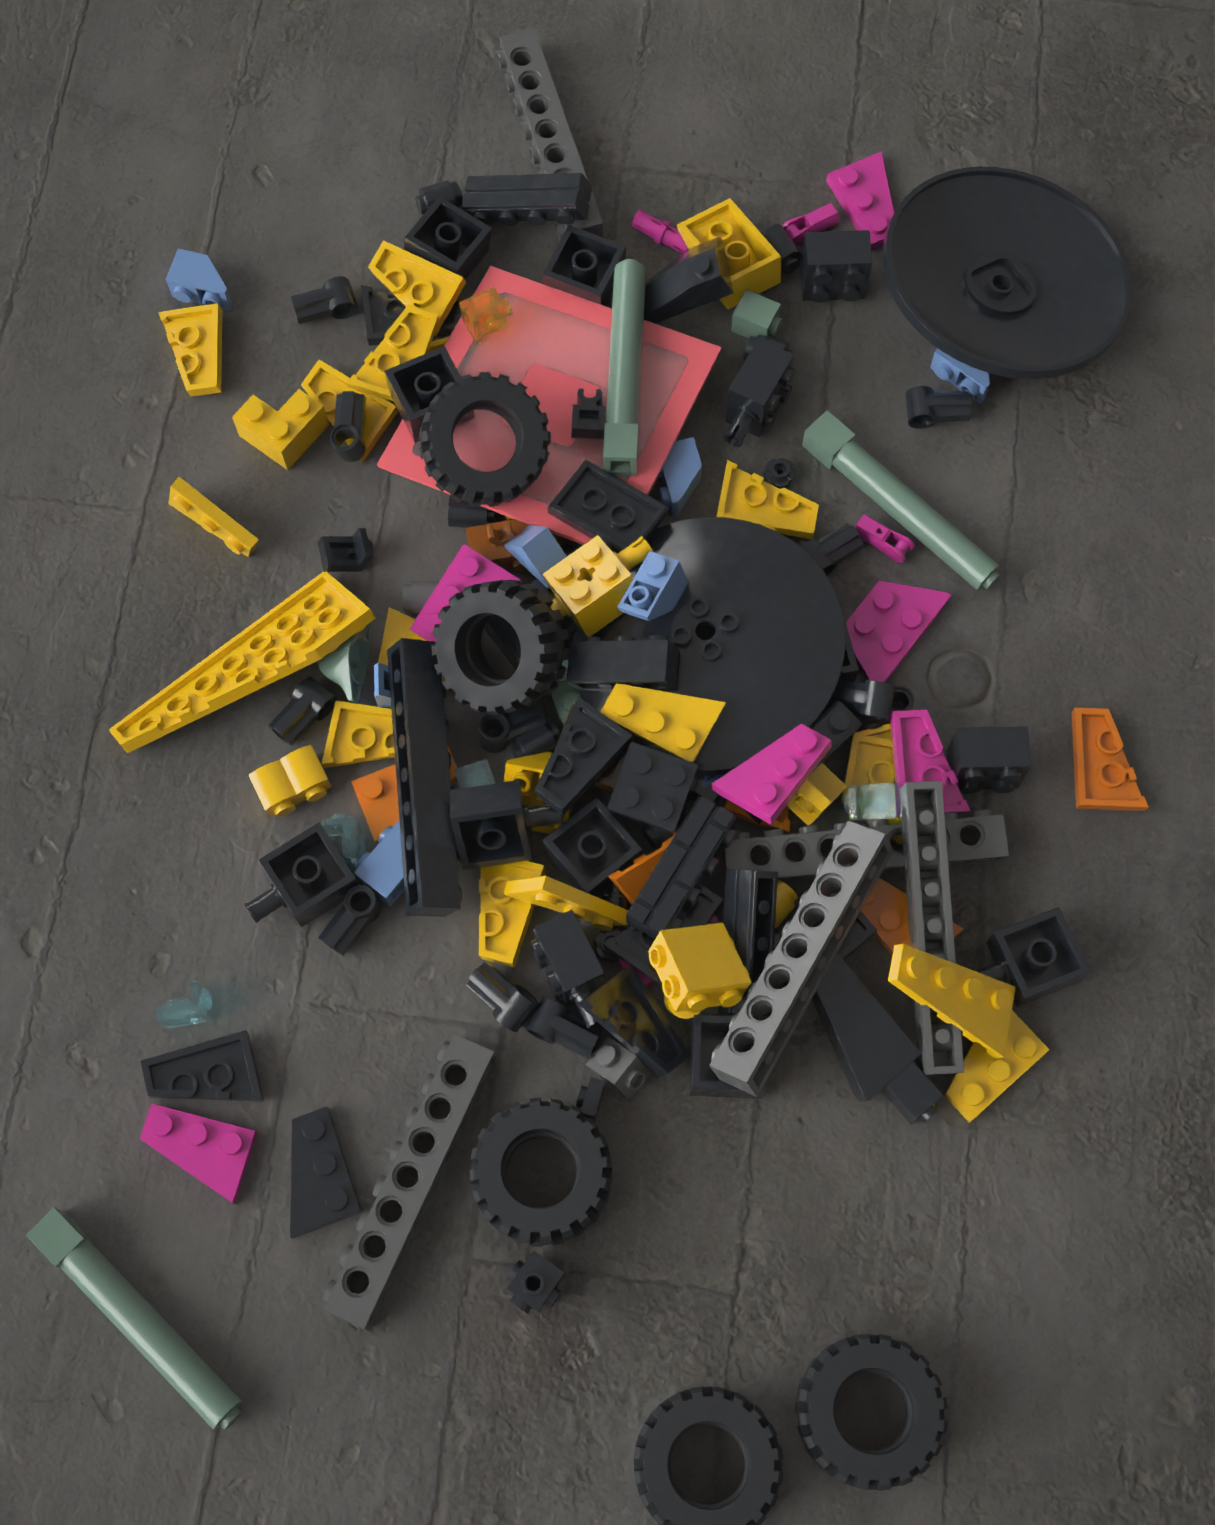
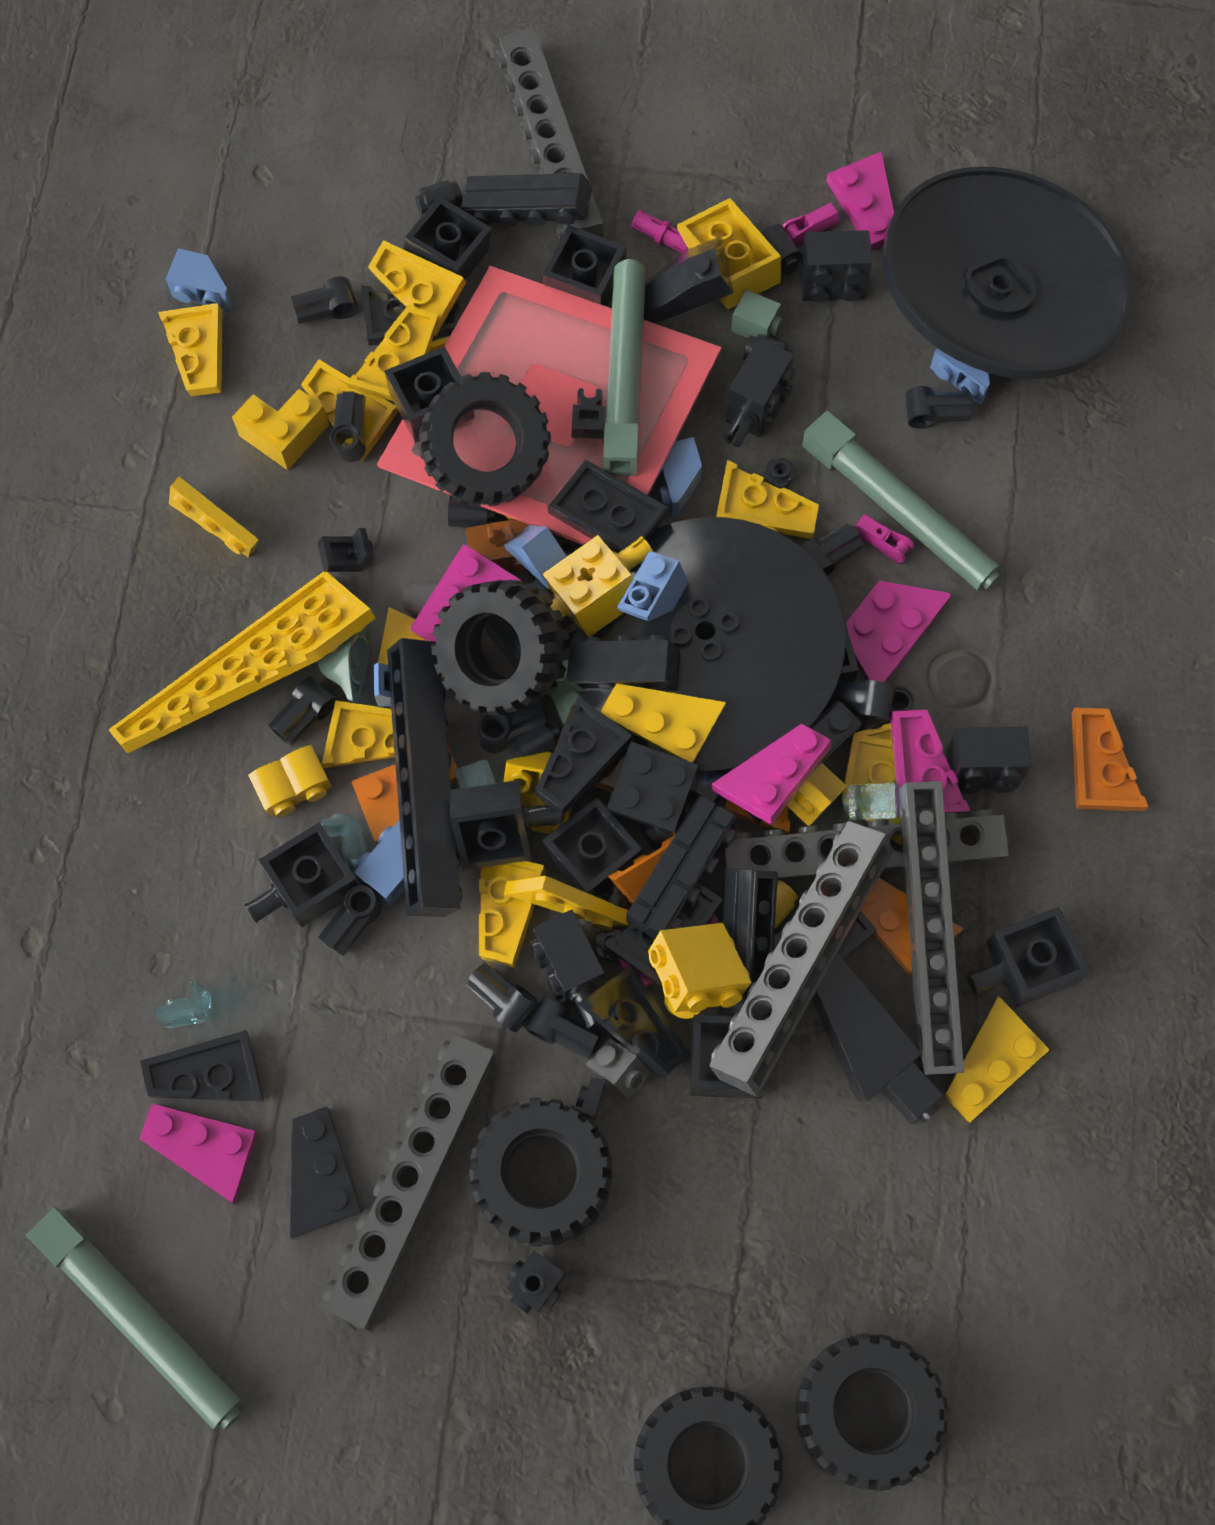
clear yellow brick [459,287,513,345] -> none
yellow wing [888,944,1016,1058] -> none

